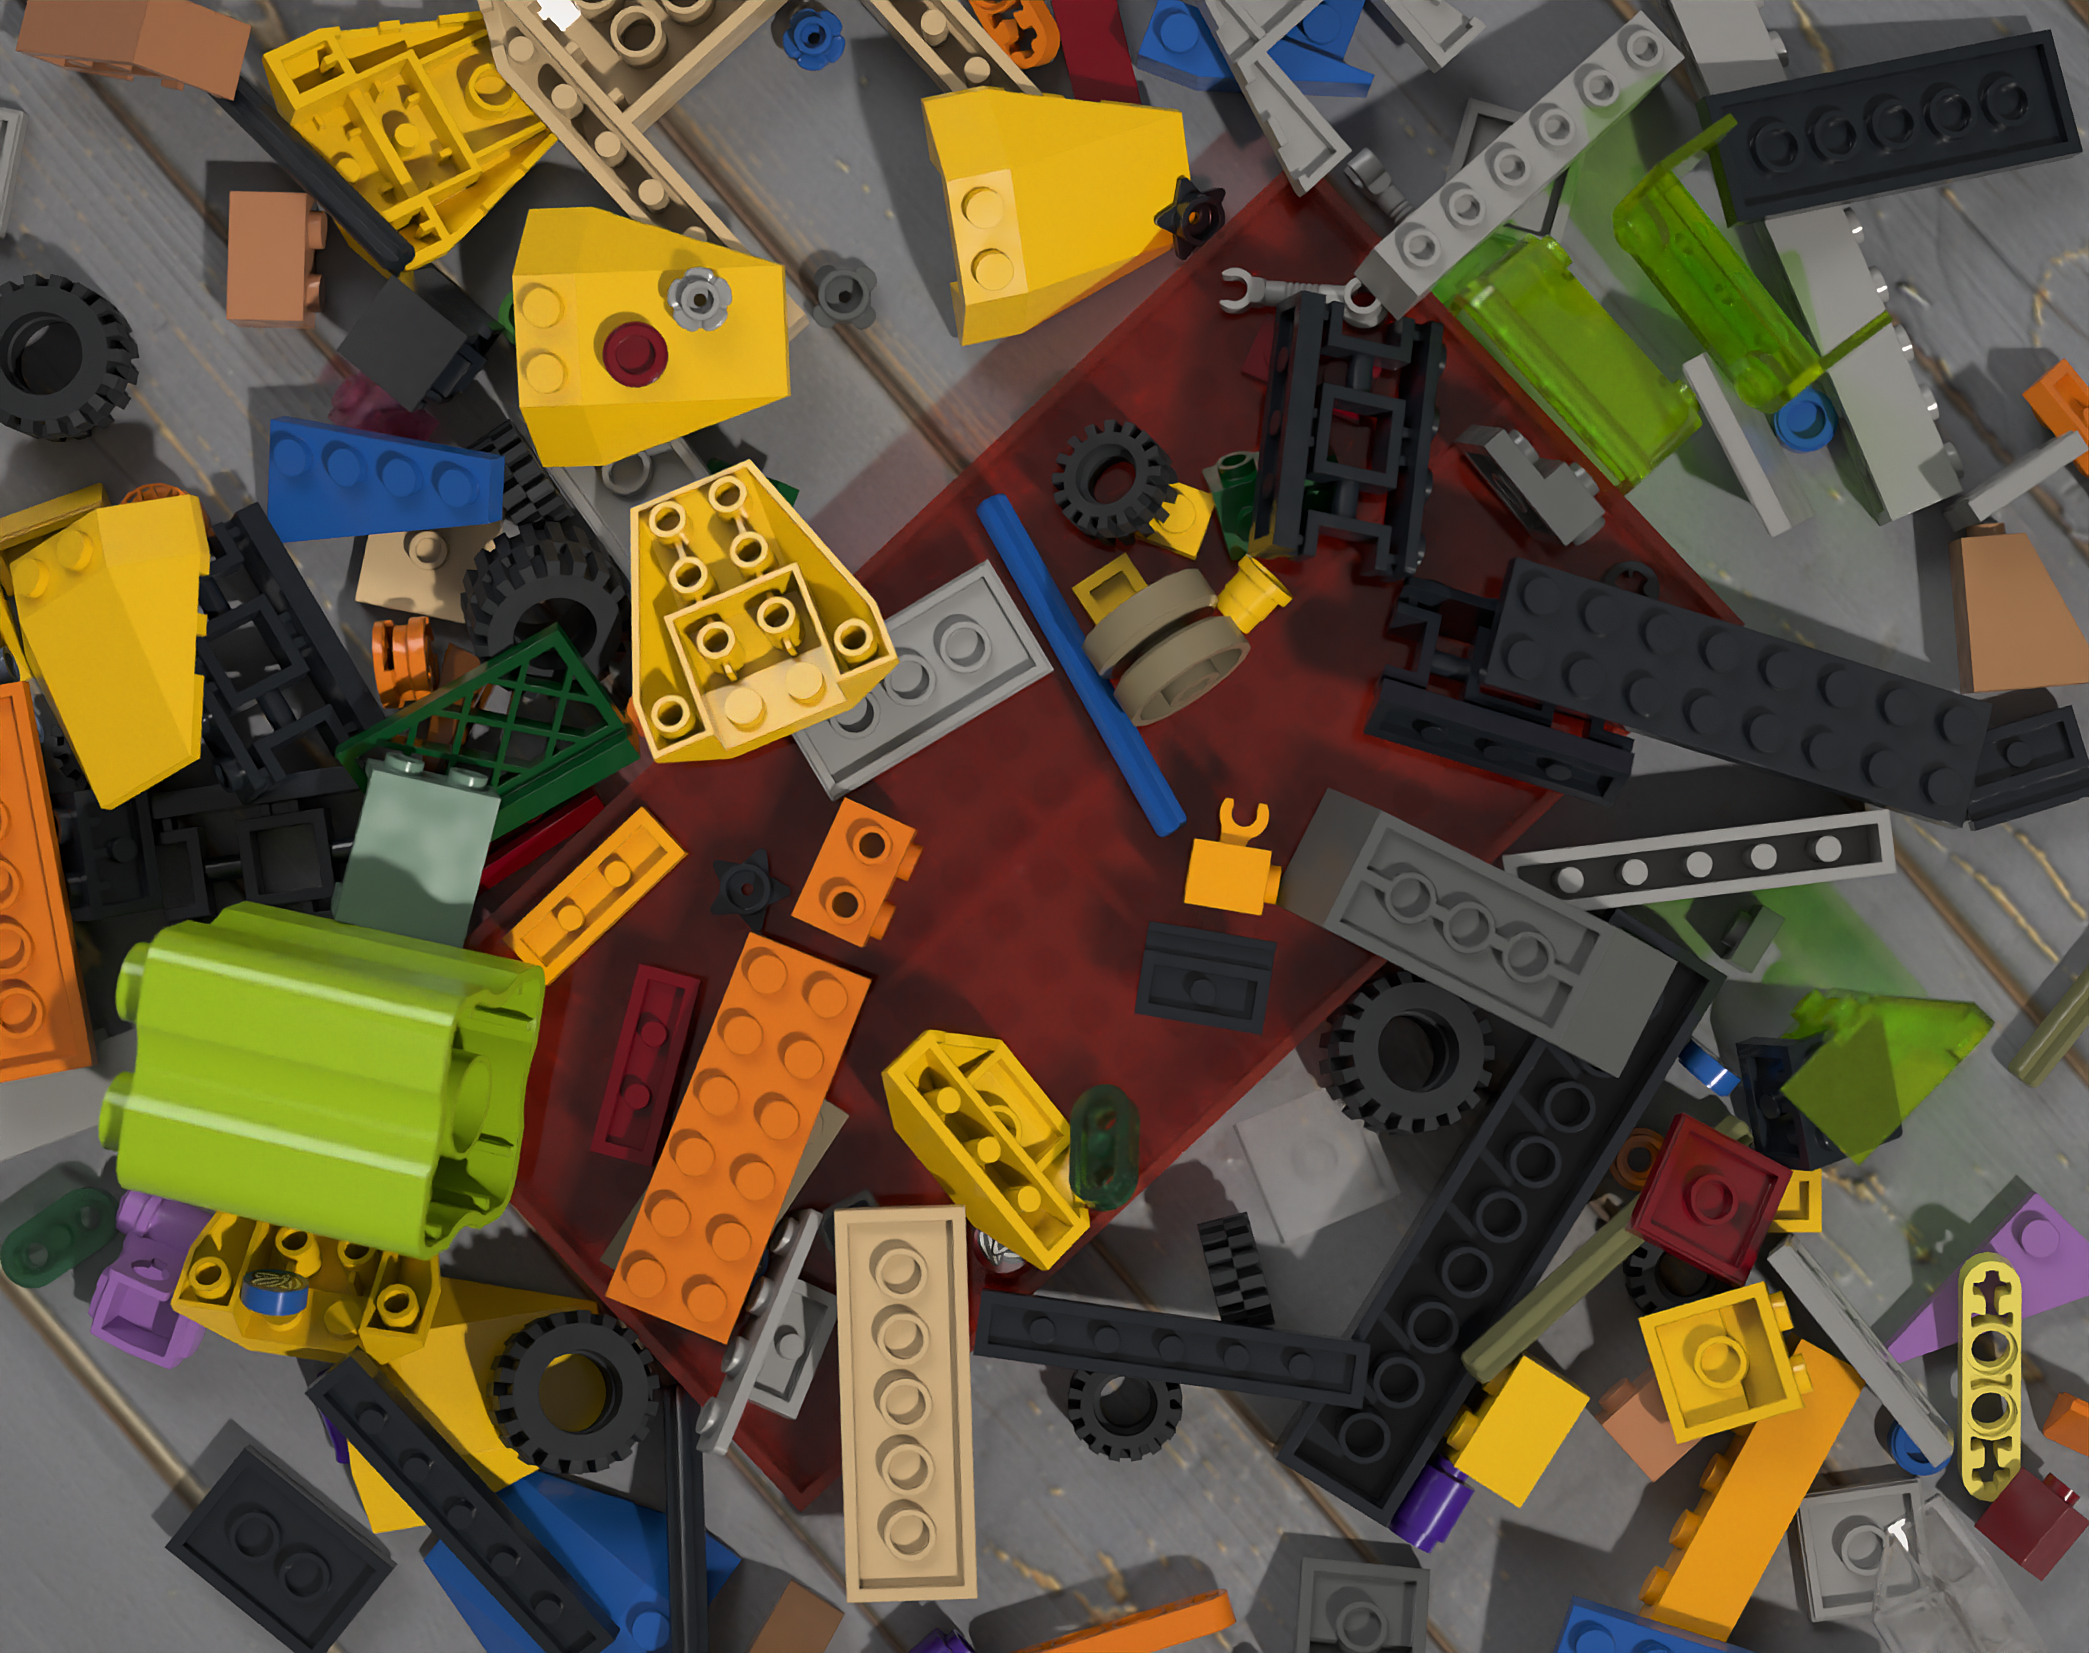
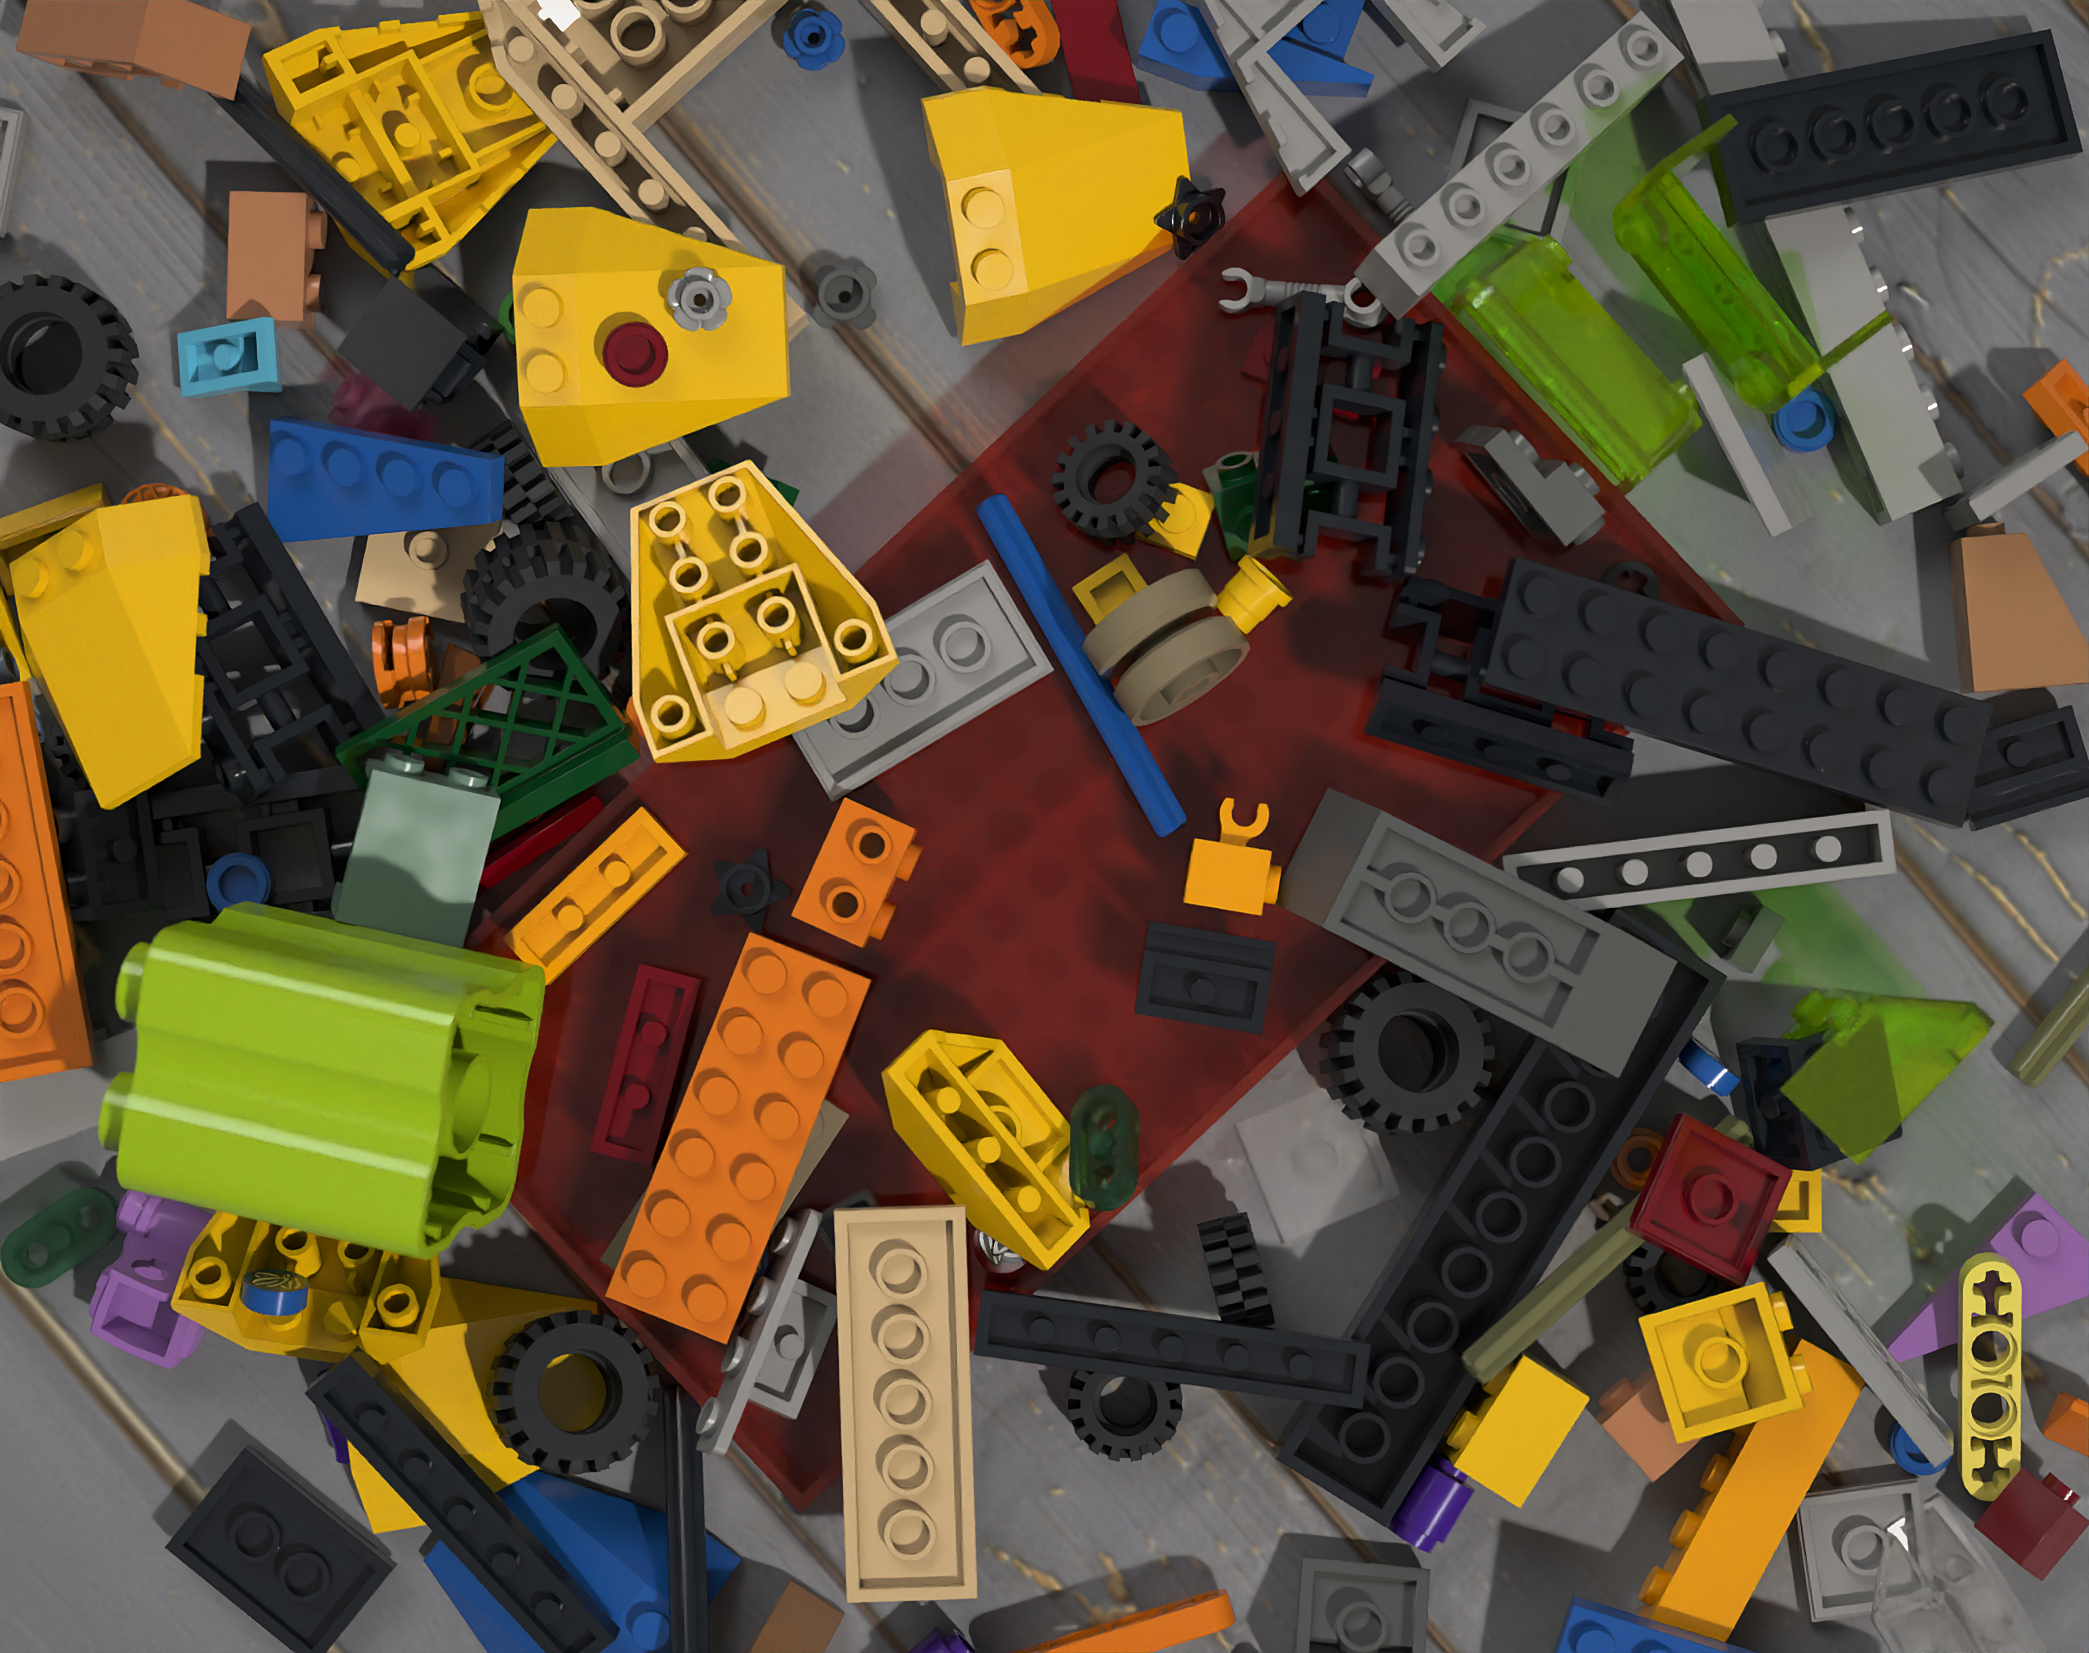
none -> medium azure slope [177,317,283,398]
none -> blue tile [206,852,275,912]

